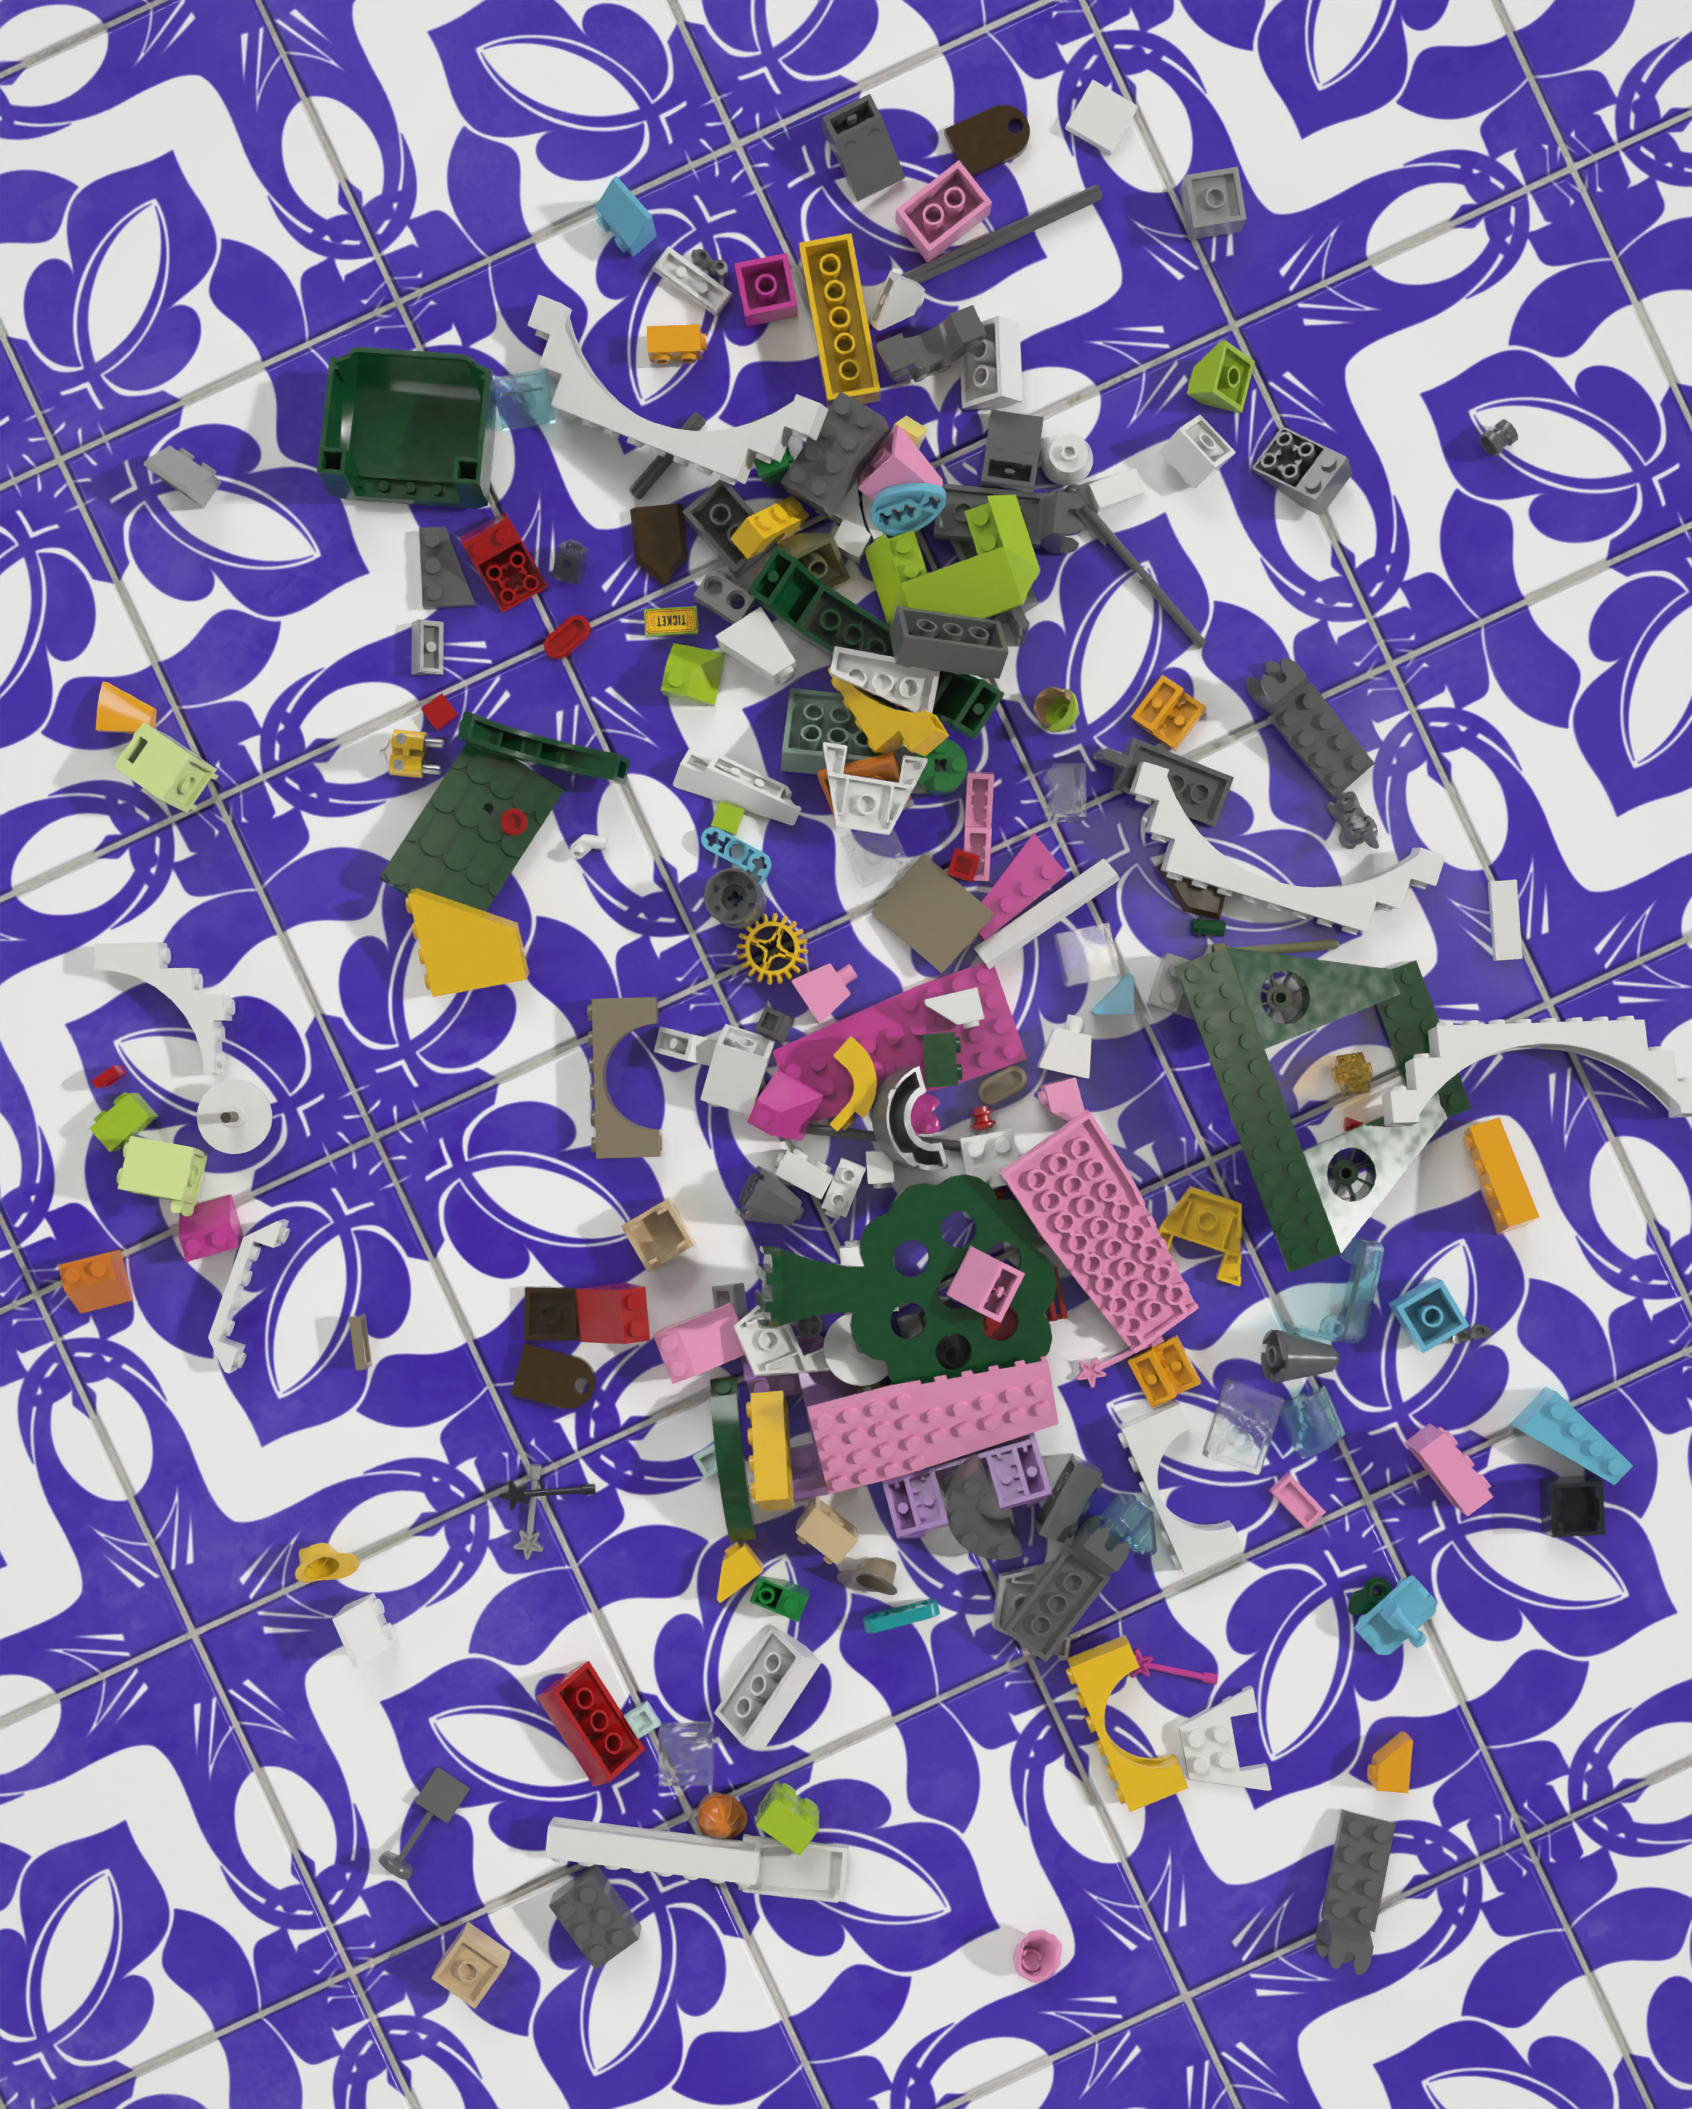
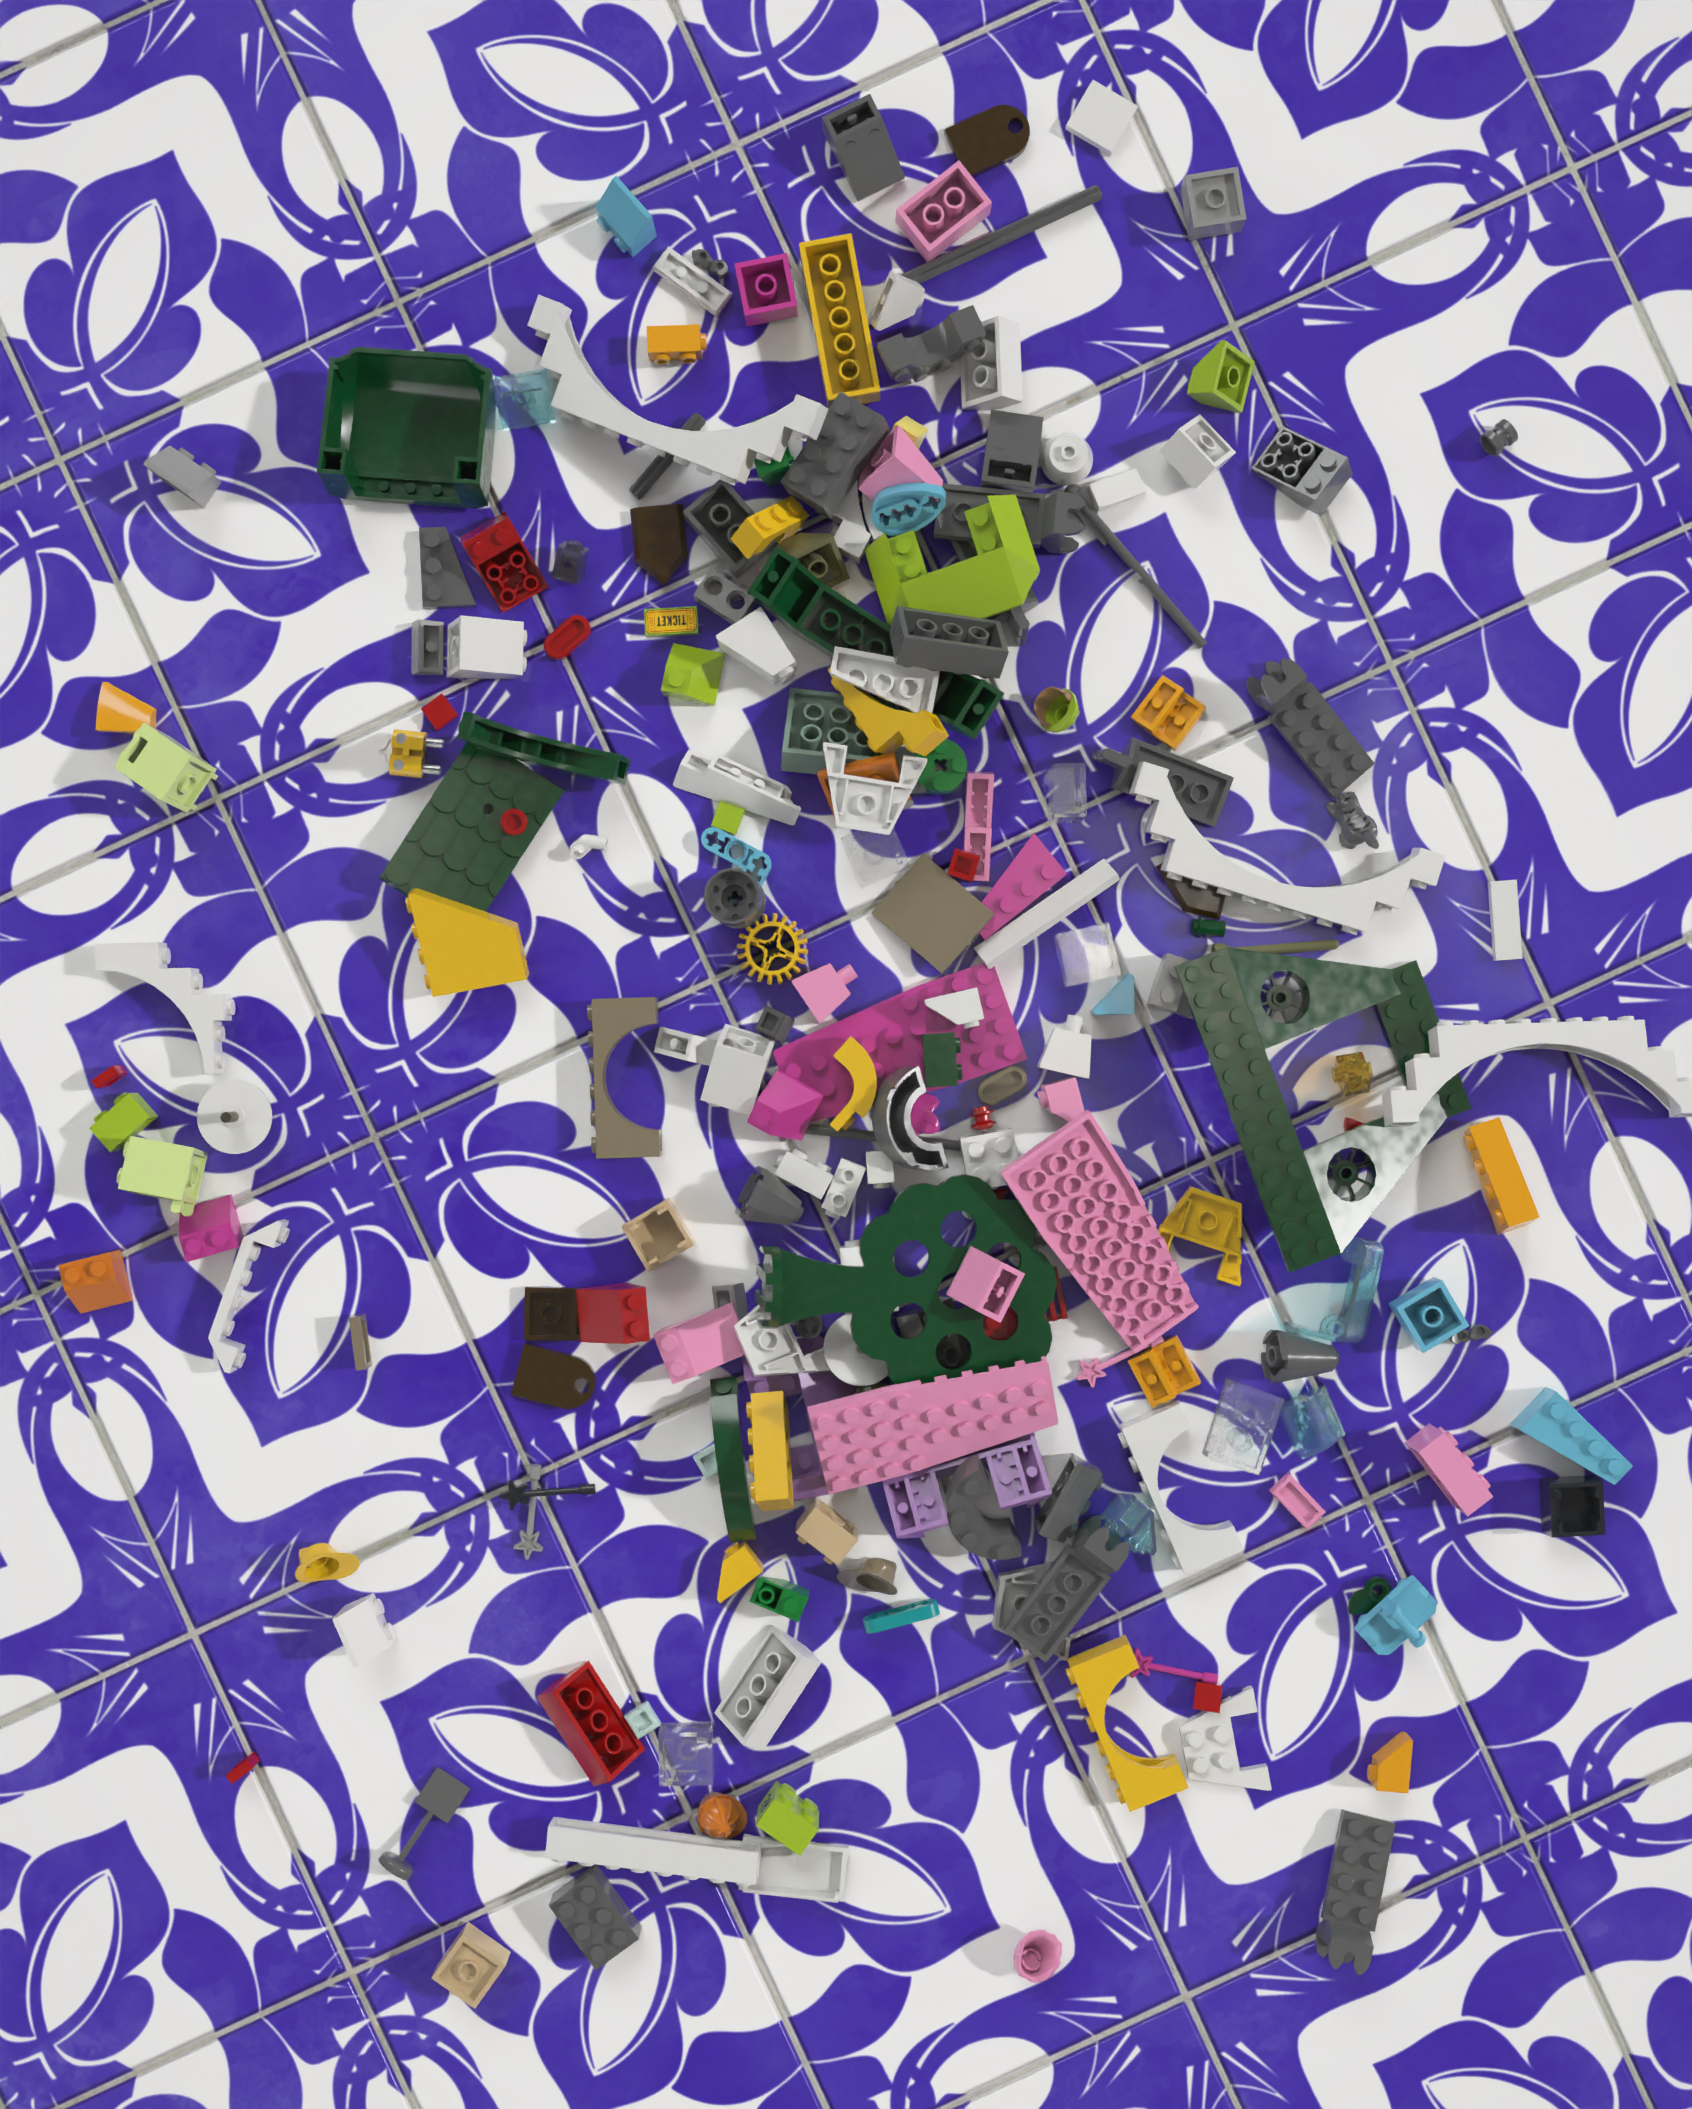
none -> red tile [225,1752,260,1784]
none -> white slope [447,615,527,679]
none -> red tile [1193,1682,1223,1714]

